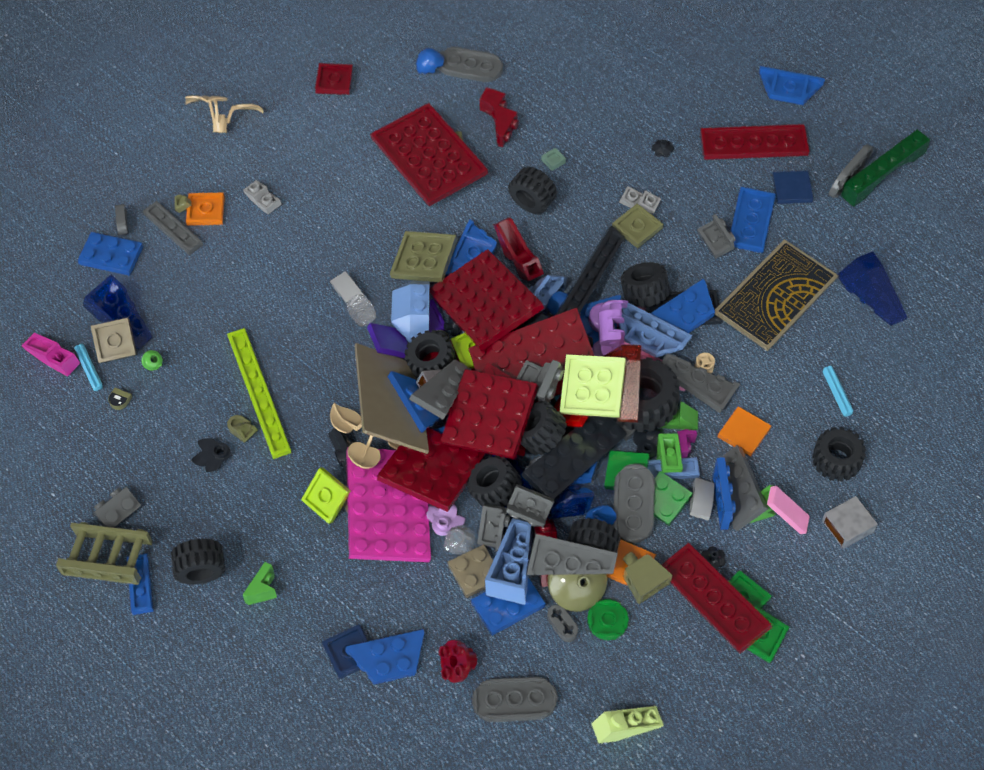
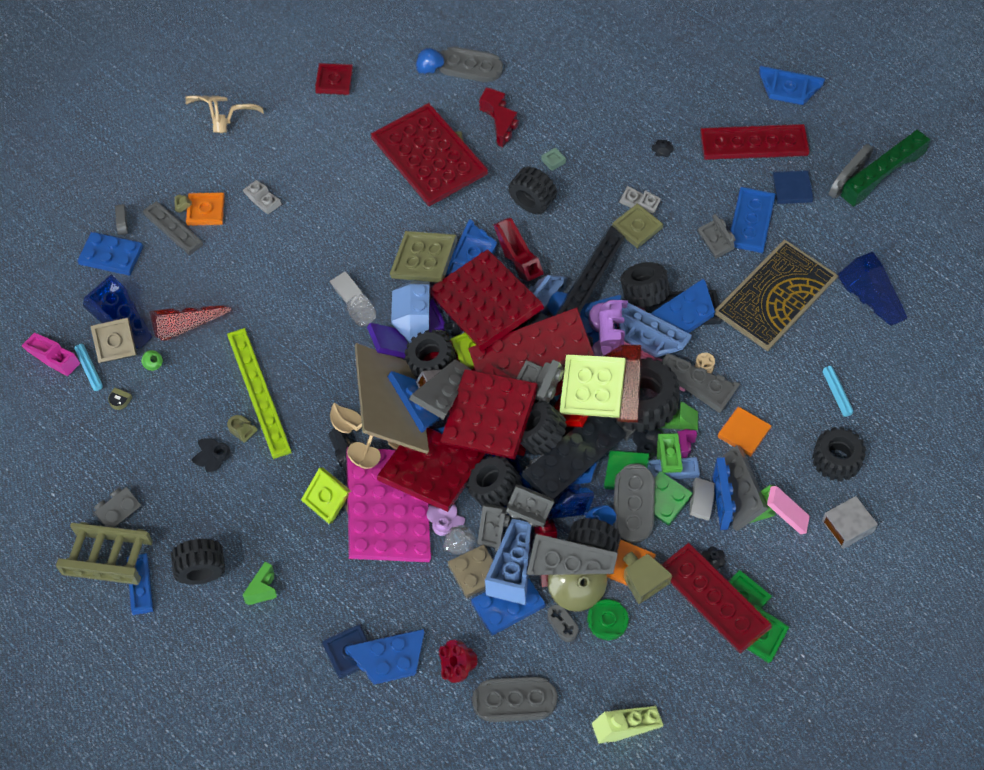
none -> clear red wedge [149,305,231,341]

